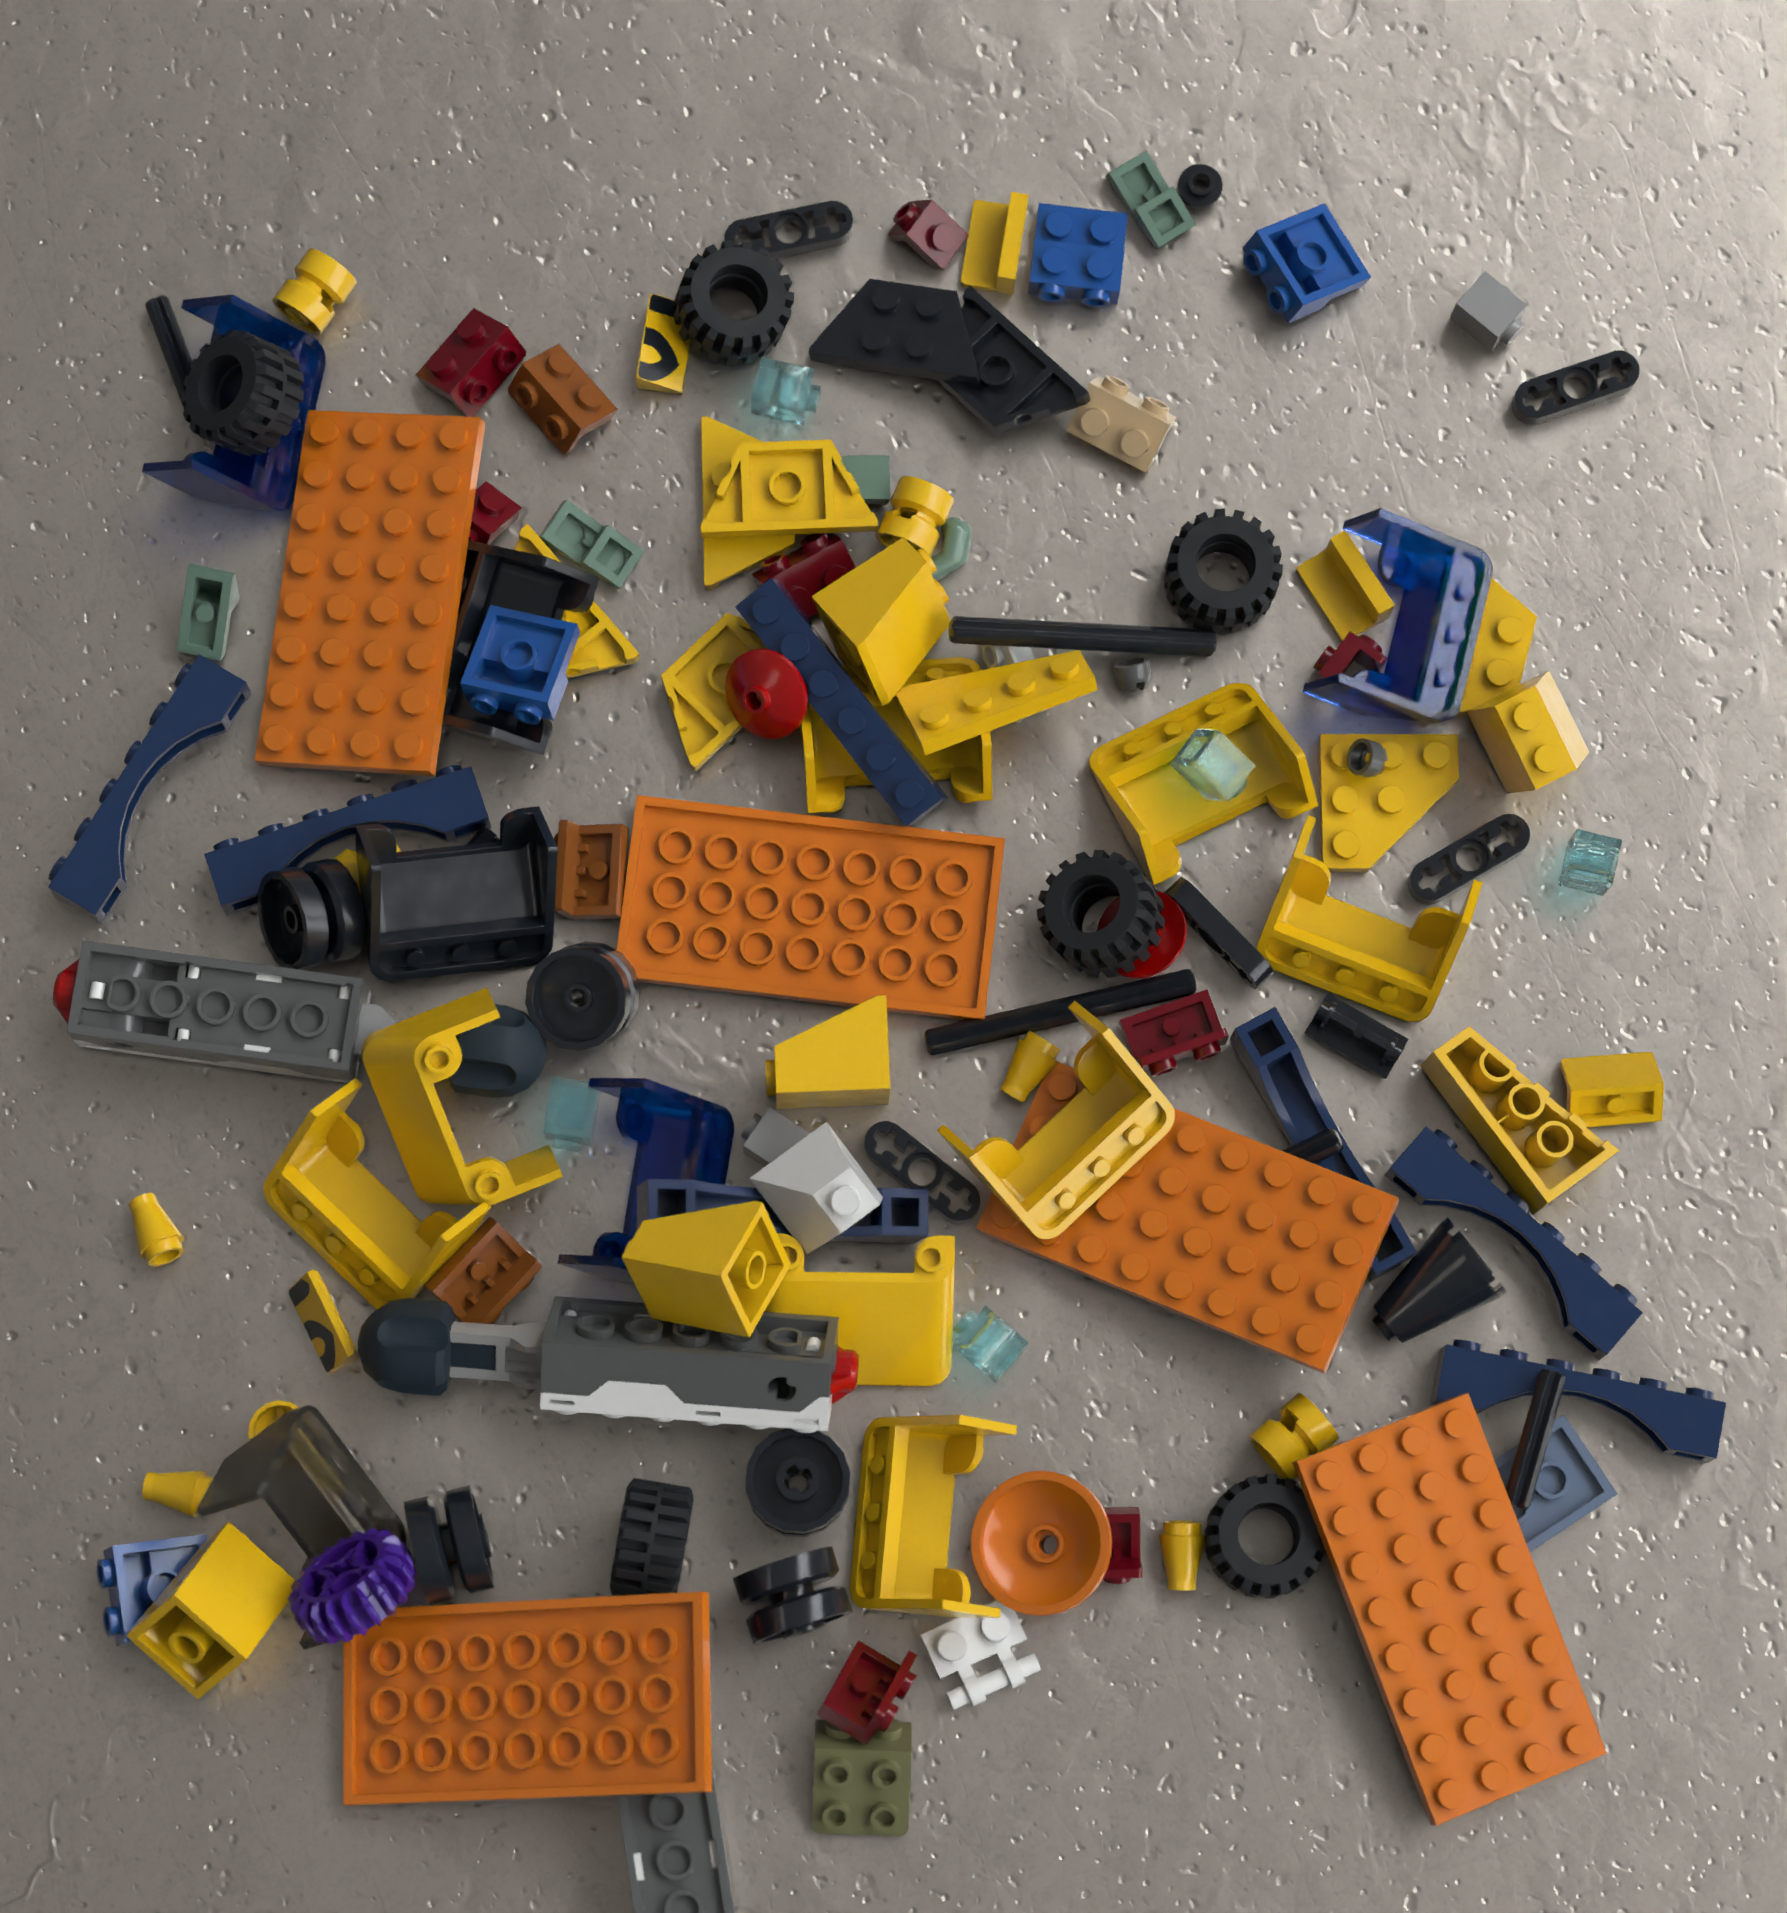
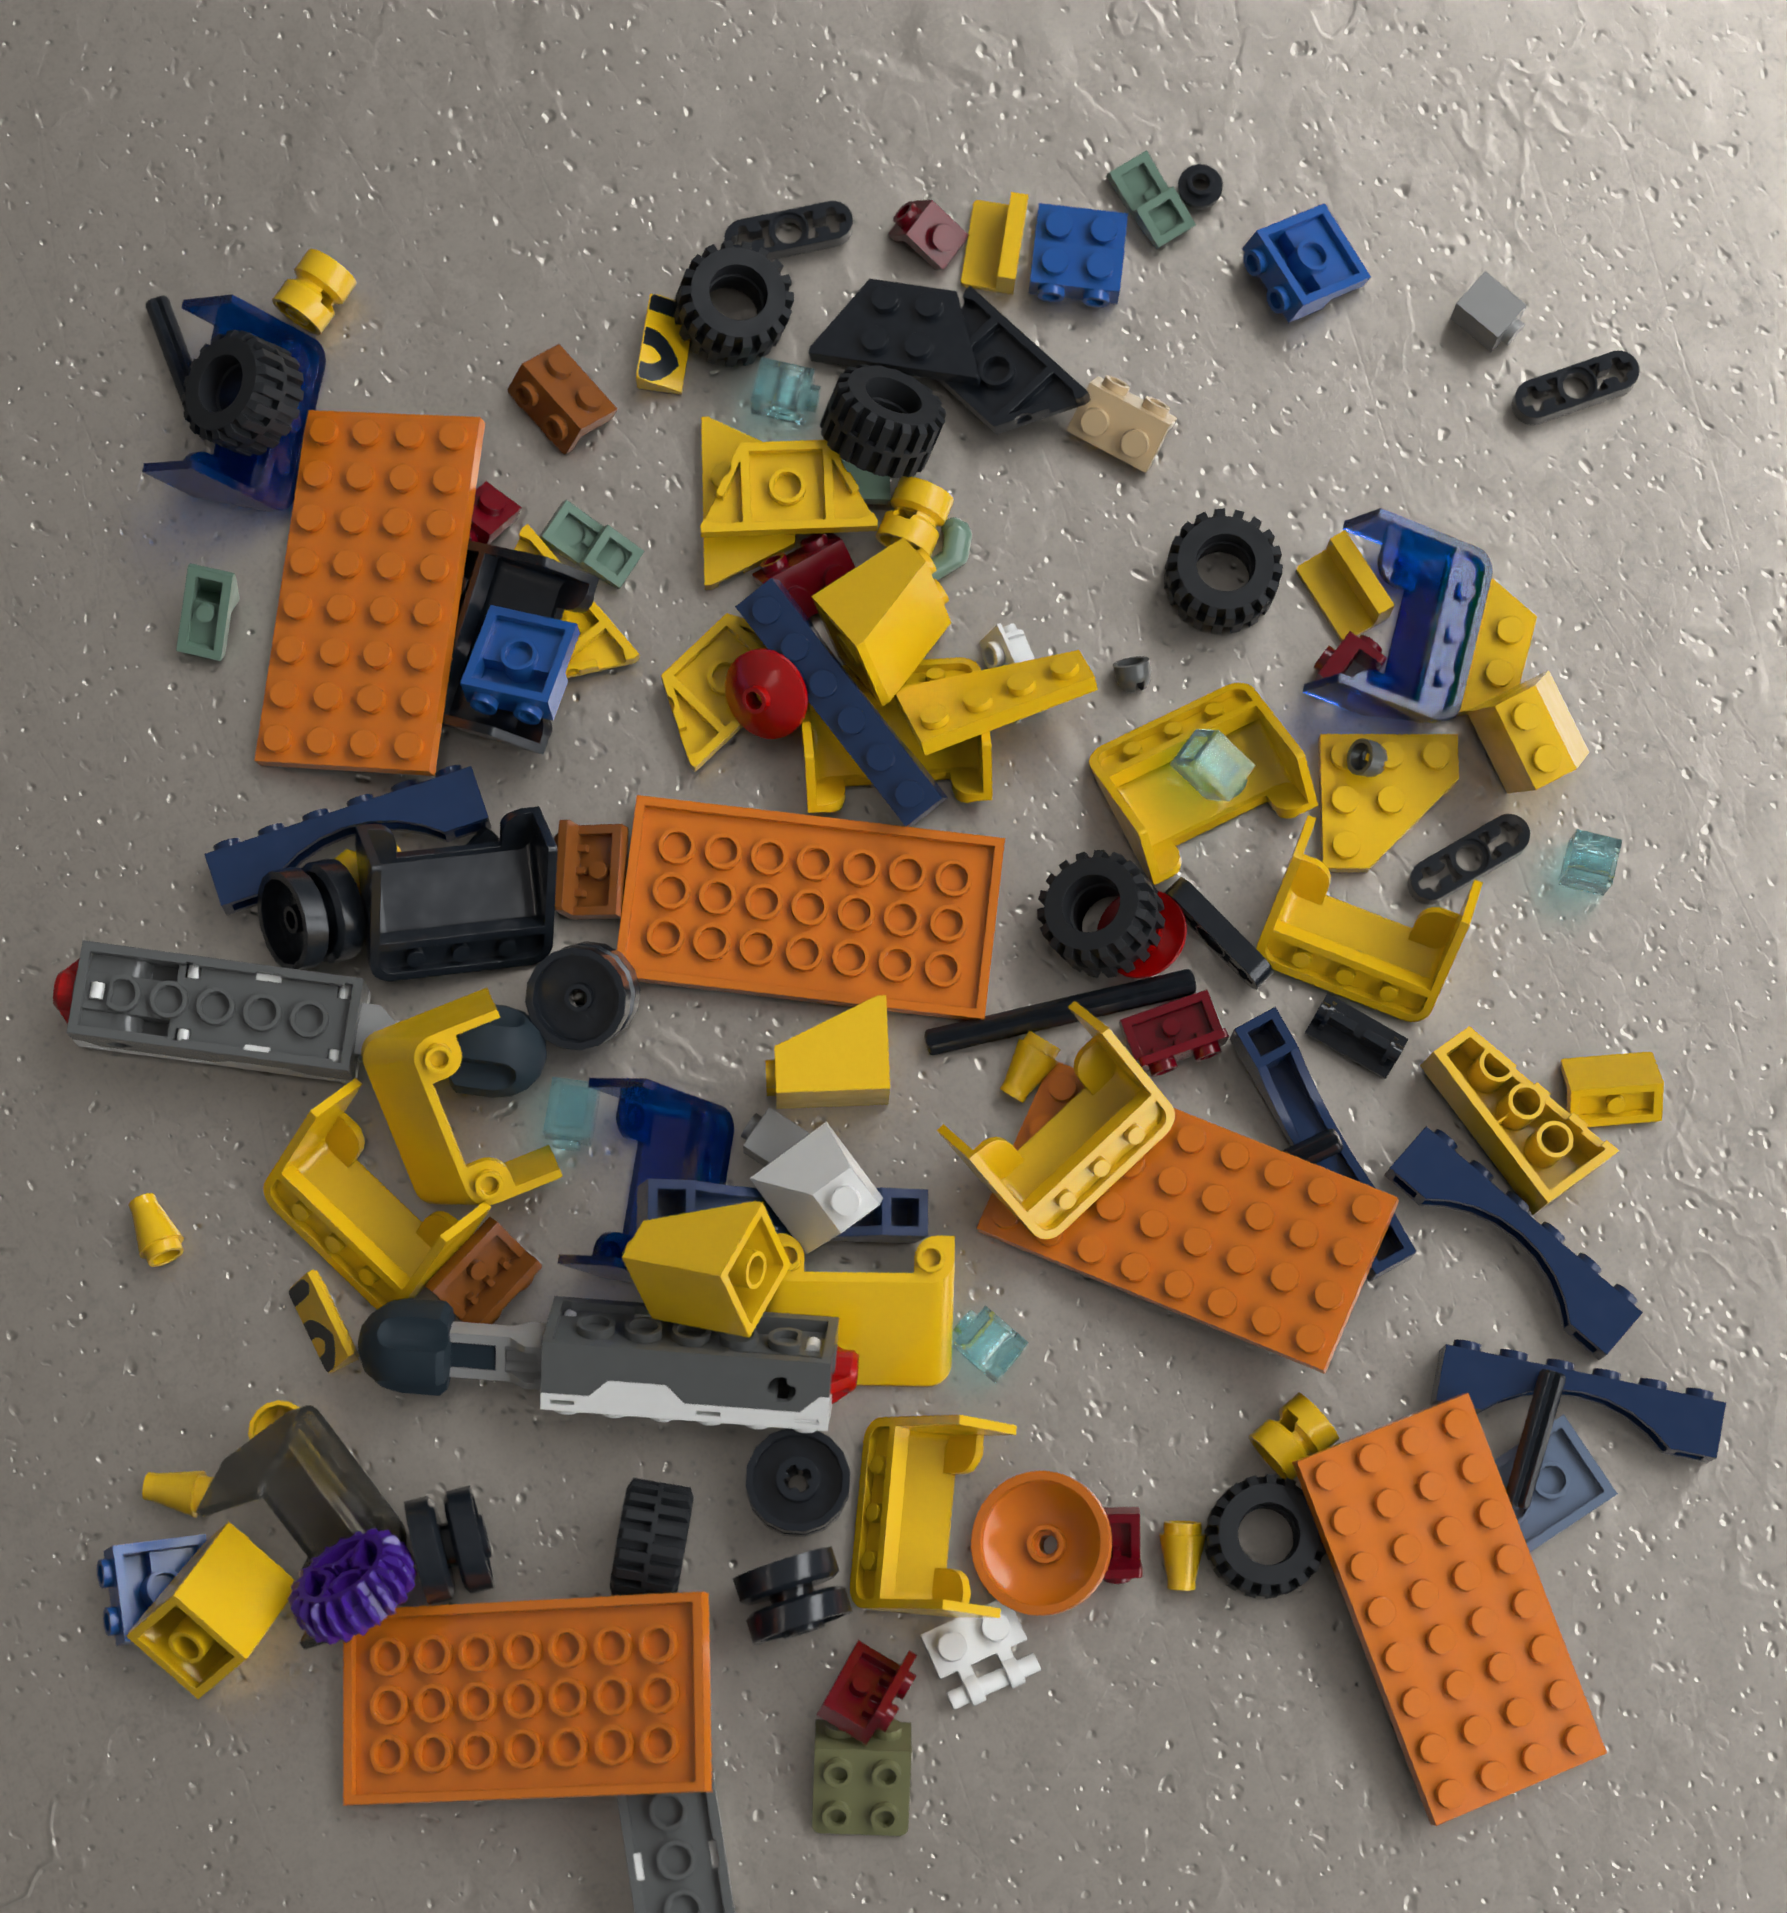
dark blue arch [48,654,251,925] -> none
dark red bracket [416,308,527,417] -> none
black beam [864,1121,980,1224] -> none
black axle [948,616,1217,656] -> none
black cone [1372,1218,1507,1343] -> none
none -> black tyre [820,364,946,478]

